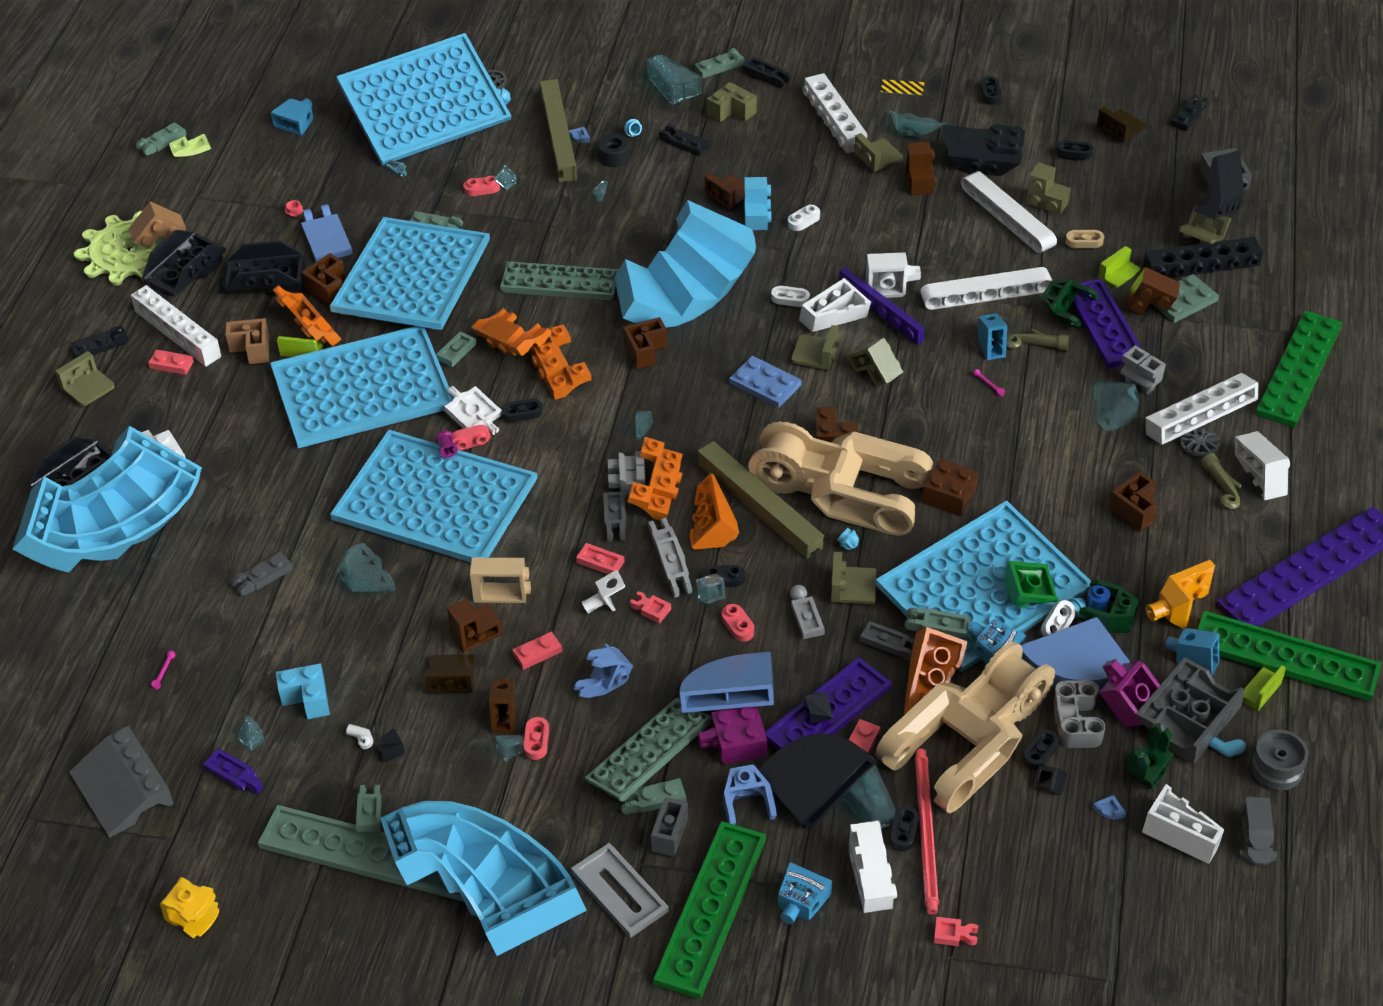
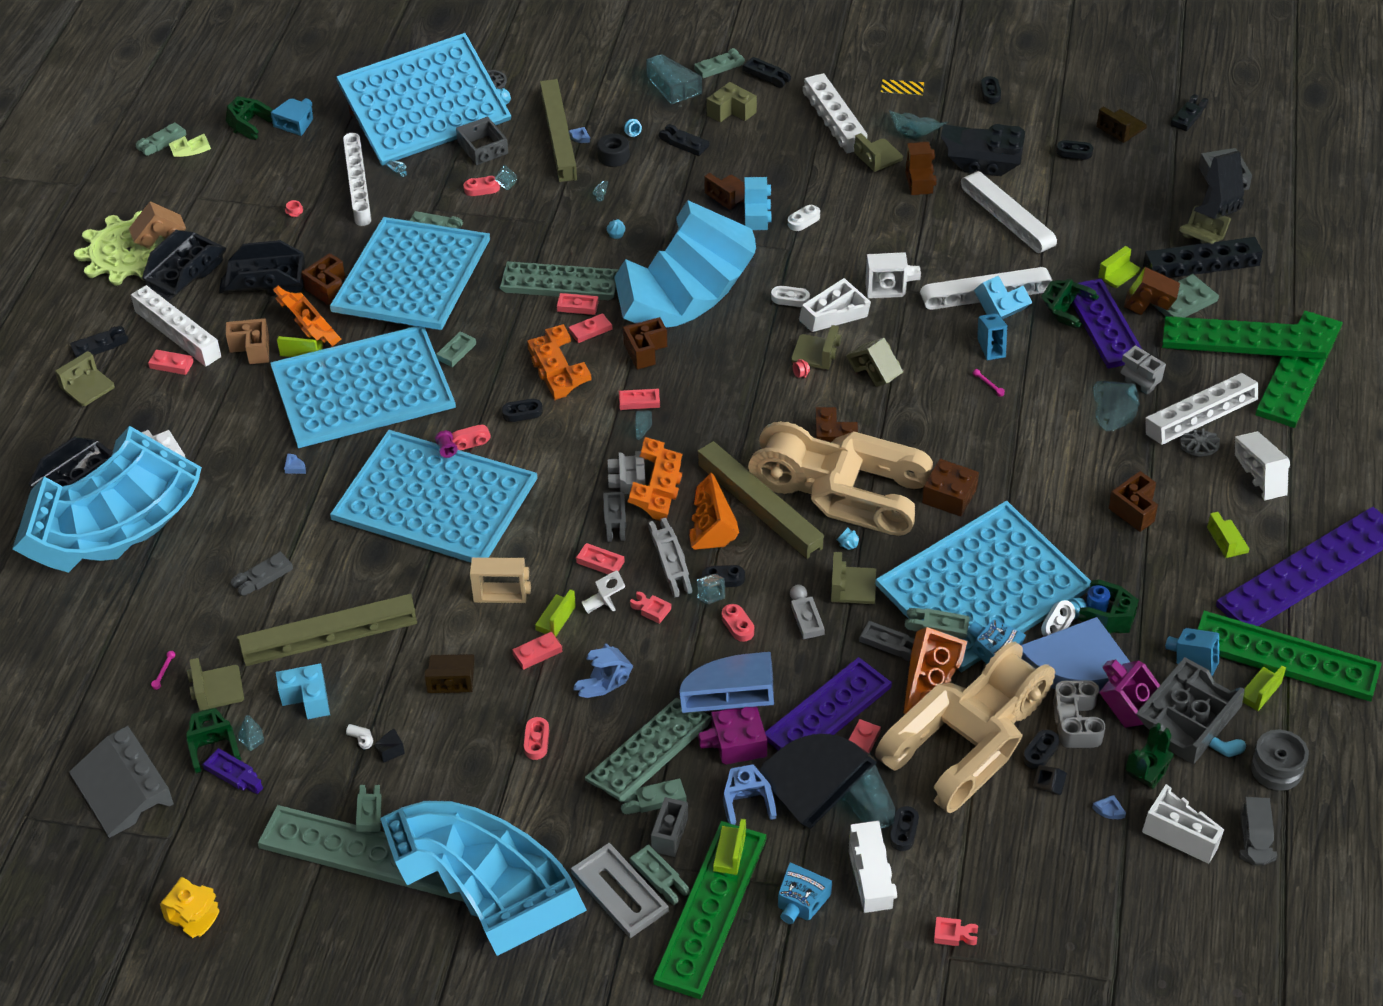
medium blue tile [301,204,353,262] -> none
clear light blue piece [338,543,396,592] -> none
white plate [444,386,502,435] -> none
reddish brown brick [447,598,502,653] -> none
orange bracket [471,308,552,356] -> none
reddish brown torso [489,678,516,733] -> none
clear light blue slope [495,735,524,761] -> none
medium blue plate [729,356,801,408] -> none
black slope [804,692,832,724] -> none
dark purple plate [839,267,924,345] -> none
coral piece [914,749,939,915] -> none
green slope [1004,561,1059,607] -> none
olive plant [1006,329,1070,351] -> none
olive brick [1026,162,1071,215] -> none
tan plate [1066,230,1104,249] -> none
light orange plate [1145,560,1215,629] -> none
olive plant [1201,453,1241,510] -> none
none -> dark green piece [186,708,241,773]
none -> olive bracket [187,658,244,711]
none -> dark green piece [226,96,273,140]
none -> olive tile [237,594,417,666]
none -> medium blue tile [284,454,306,474]
none -> white beam [343,133,371,226]
none -> dark grey window [456,116,509,165]
none -> lime panel [535,590,576,637]
none -> coral plate [557,293,599,315]
none -> coral plate [569,313,612,343]
none -> medium azure plate [607,219,625,239]
none -> coral plate [619,389,660,410]
none -> sand green hinge [629,845,690,905]
none -> lime panel [713,819,746,875]
none -> coral plate [793,359,810,378]
none -> medium azure brick [974,275,1032,319]
none -> green plate [1162,316,1327,359]
none -> lime panel [1207,512,1249,558]

